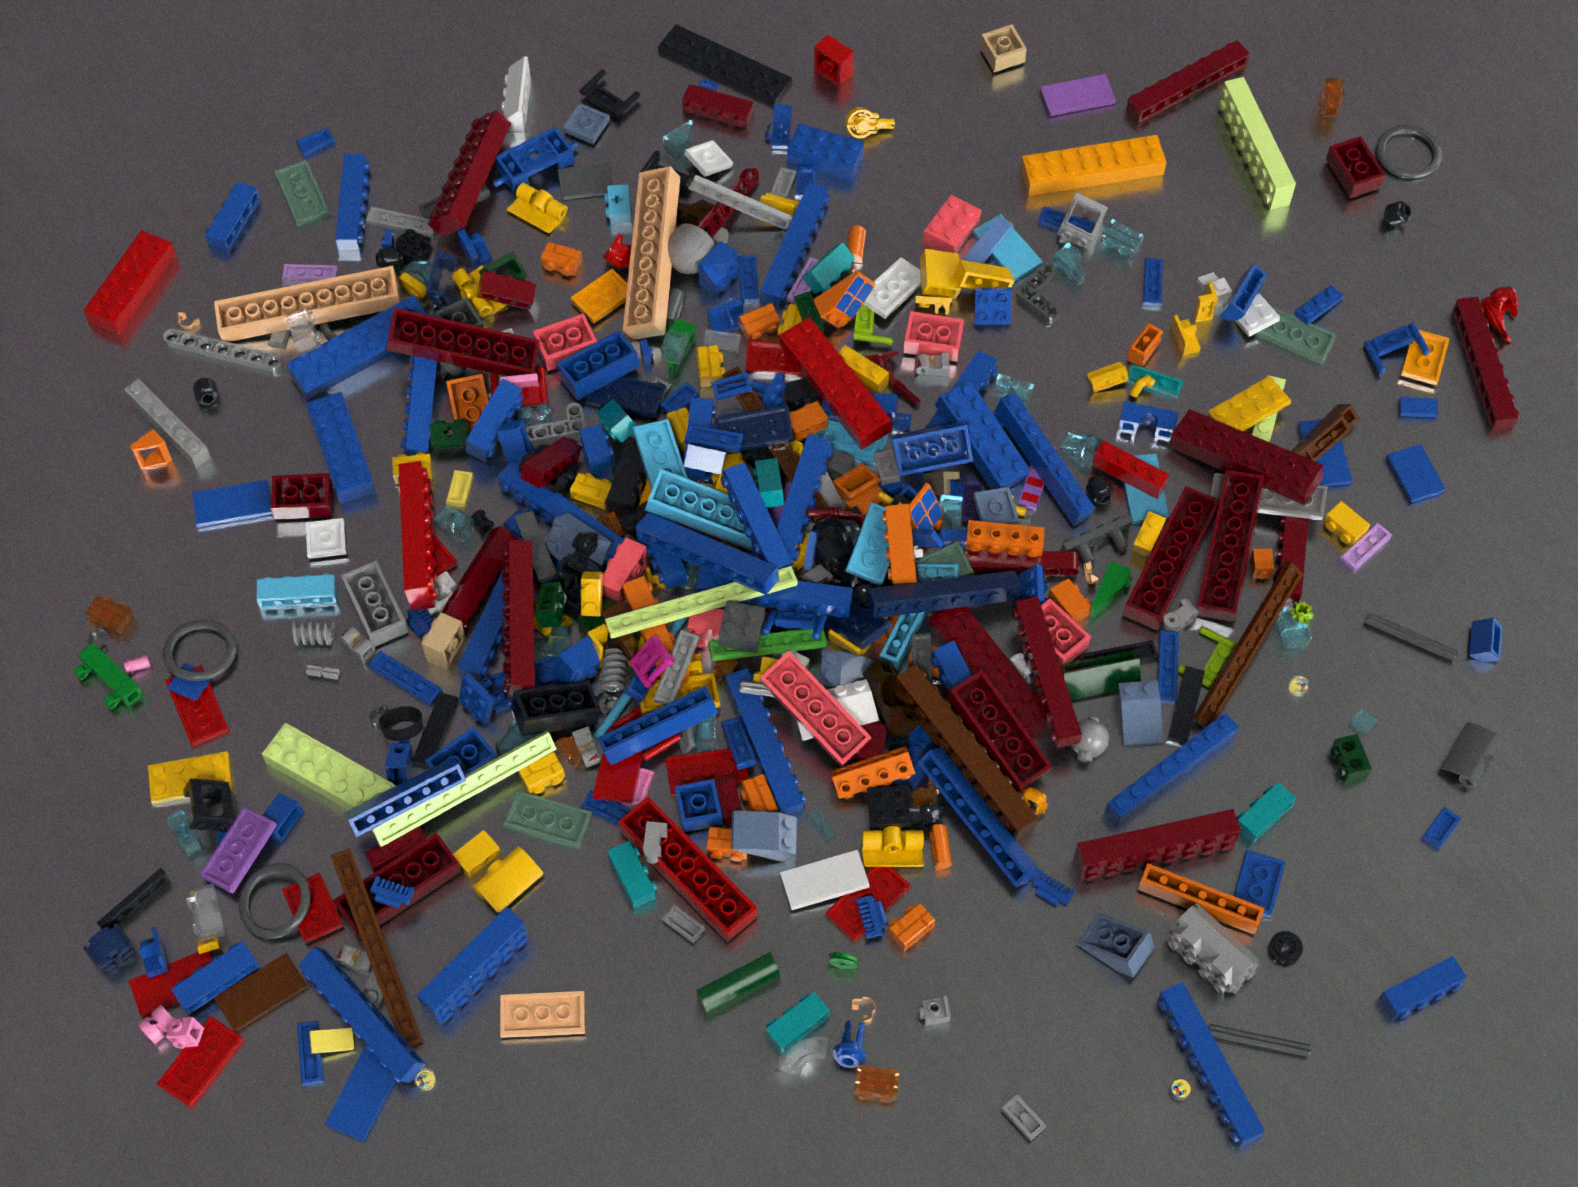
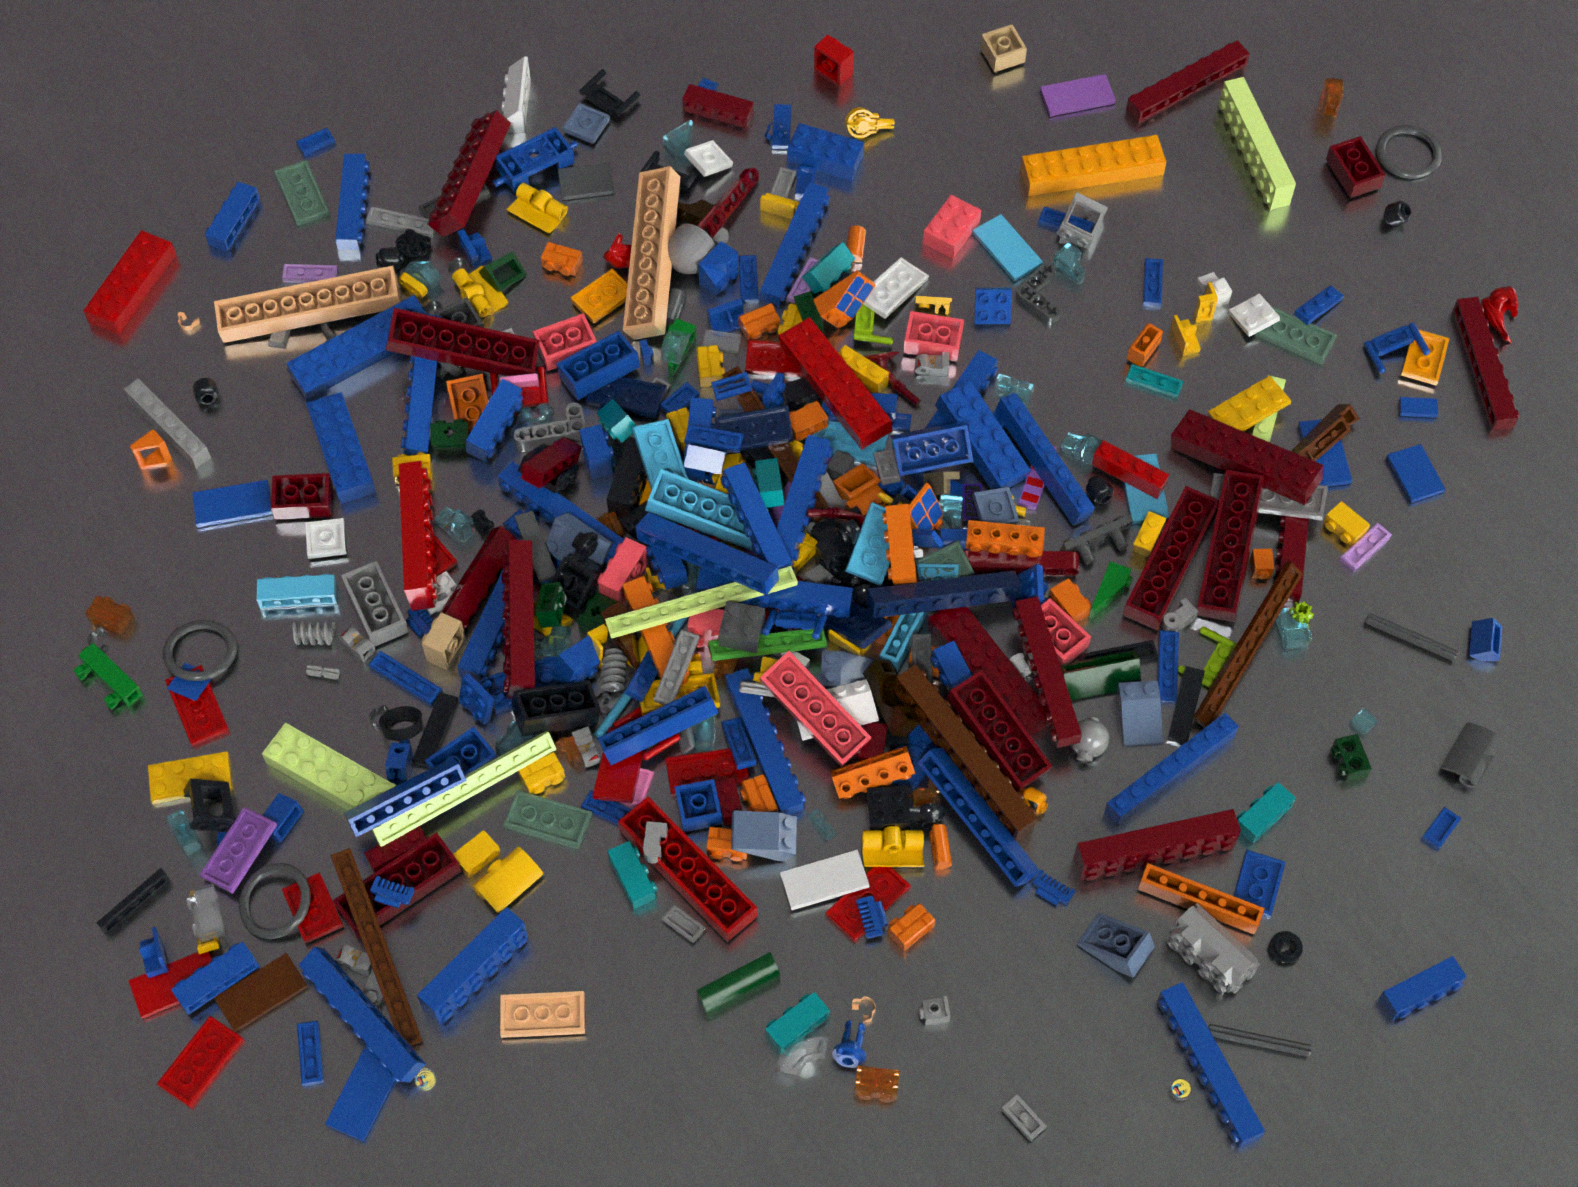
dark blue brick [83,924,134,972] -> none
bright pink pin [124,655,150,674] -> none
bright pink wheel [137,1005,173,1045] -> none
light grey beam [163,329,283,372] -> none
bright pink brick [166,1016,204,1049] -> none
clear brick [286,307,323,356] -> none
light yellow tile [309,1028,354,1054] -> none
blue plate [381,230,395,248] -> none
dark blue panel [426,251,459,307] -> none
light yellow tile [446,470,473,508] -> none
dark red brick [477,271,536,310] -> none
blue brick [497,419,533,464] -> none
yellow brick [570,473,612,510] -> none
yellow brick [581,571,603,616] -> none
medium azure brick [604,184,631,225] -> none
dark pink plate [629,635,675,689] -> none
black plate [658,24,792,105] -> none
light grey tile [688,175,793,230] -> none
blue tile [803,530,819,570] -> none
green piece [828,952,859,970] -> none
yellow brick [920,249,961,299] -> none
yellow brick [954,259,1014,289] -> none
medium blue tile [963,215,1013,264] -> none
light nougat piece [1084,561,1099,584] -> none
yellow panel [1087,362,1129,393] -> none
clear light blue brick [1101,219,1144,258] -> none
blue arch [1118,402,1179,440] -> none
yellow arm [1129,375,1155,398] -> none
blue brick [1219,264,1268,321] -> none
clear tile [1289,676,1309,696] -> none

